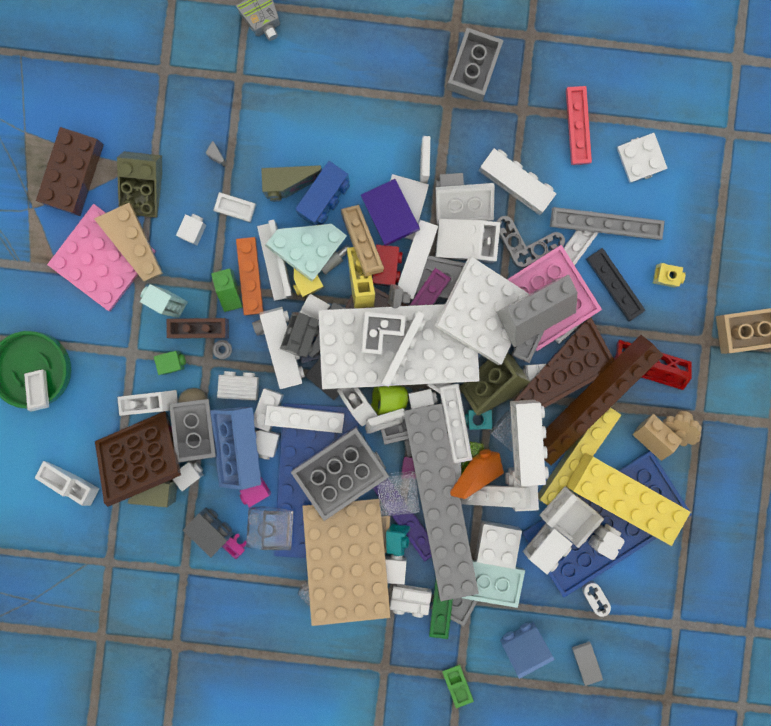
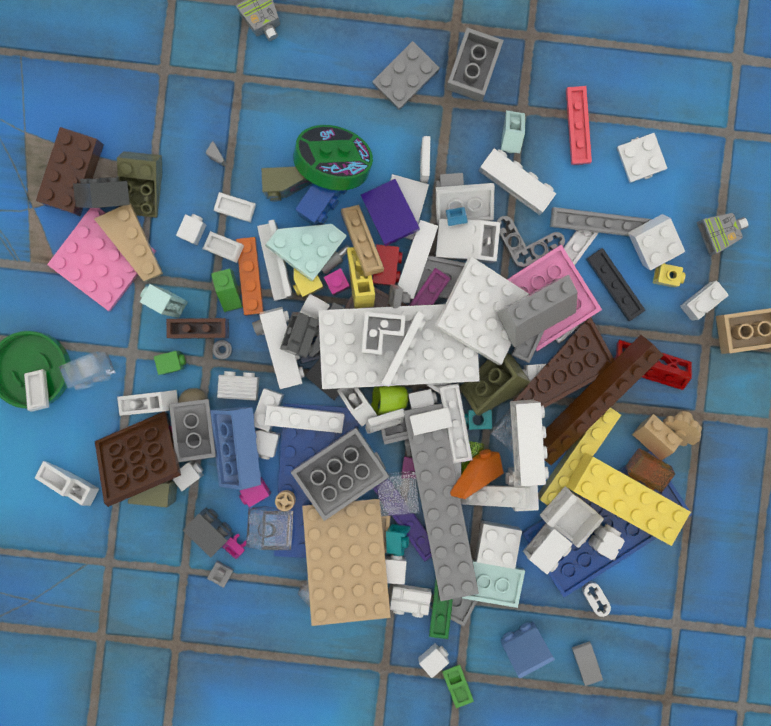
none -> clear brick [59,352,116,390]
none -> dark grey brick [73,177,130,208]
none -> white tile [203,231,244,263]
none -> light grey tile [207,560,234,588]
none -> tan wheel [275,490,296,511]
none -> green brick [293,125,373,190]
none -> dark pink brick [324,268,350,296]
none -> light grey plate [372,41,440,110]
none -> white tile [409,407,453,436]
none -> white brick [418,643,449,678]
none -> dark azure tile [446,207,468,226]
none -> light aqua slope [501,110,525,153]
none -> clear orange brick [626,448,675,492]
none -> white brick [628,214,685,270]
none -> white brick [680,280,729,321]
none -> light grey torso [697,213,748,255]

